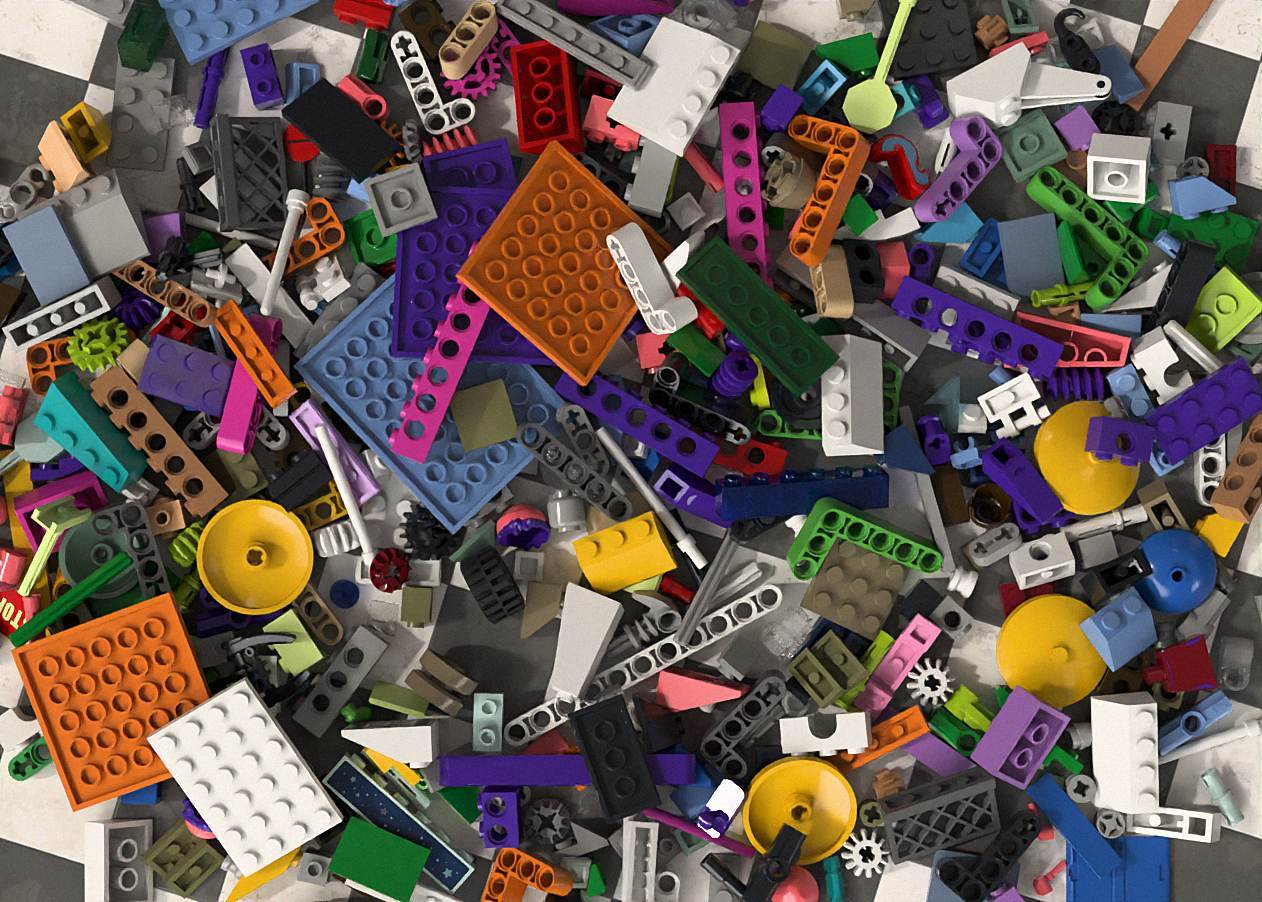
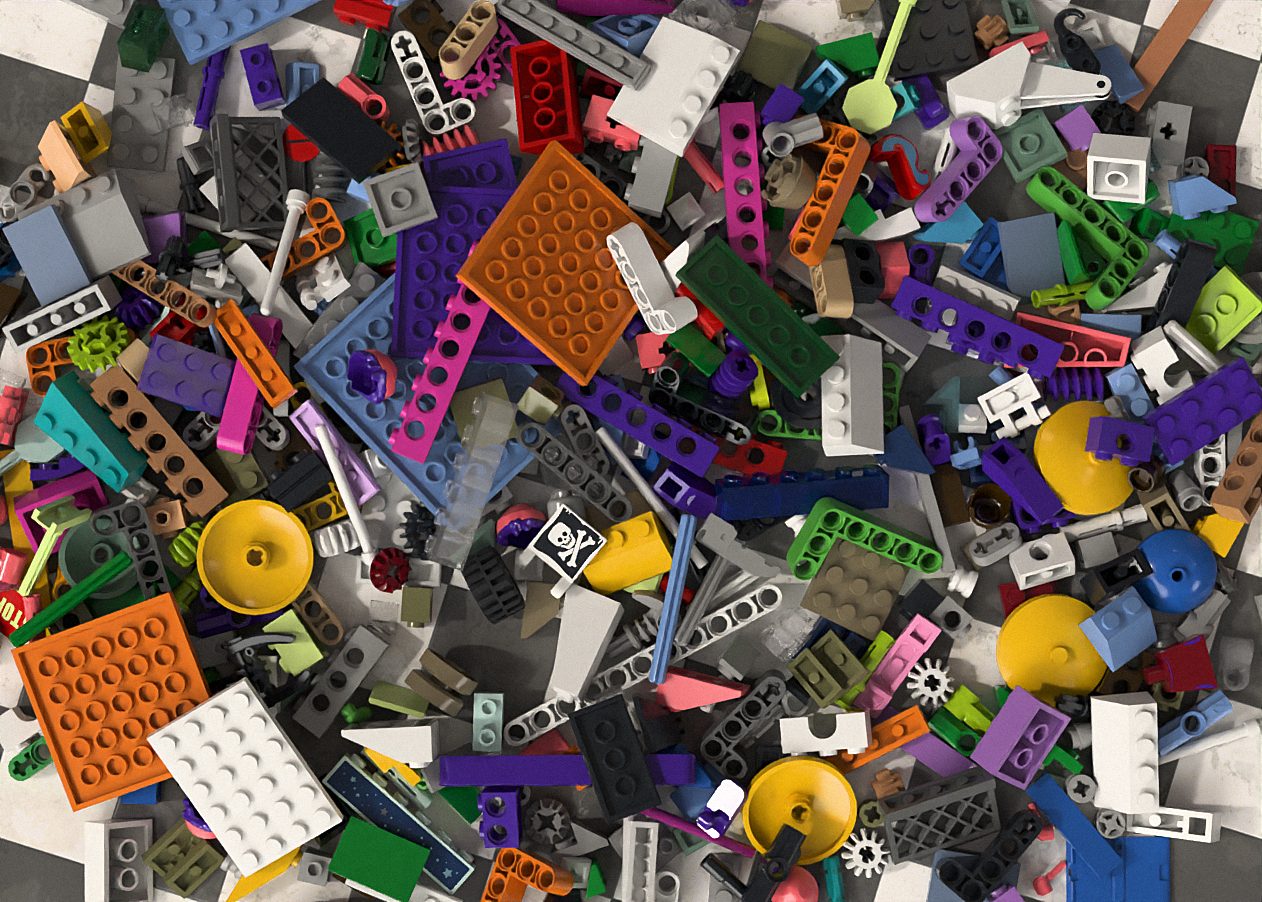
clear blue tile [329,579,360,609] -> none
light aqua pin [1199,768,1245,826] -> none
none -> dark purple hair [346,349,398,404]
none -> clear brick [424,392,519,571]
none -> flag [515,503,608,599]
none -> olive brick [516,374,566,426]
none -> medium blue axle [649,514,698,684]
none -> light grey piece [694,513,781,578]
none -> light grey piece [763,113,824,157]
none -> black axle [1054,693,1091,719]
none -> dark brown wheel [1127,454,1166,493]
none -> light grey cone [1169,470,1203,511]

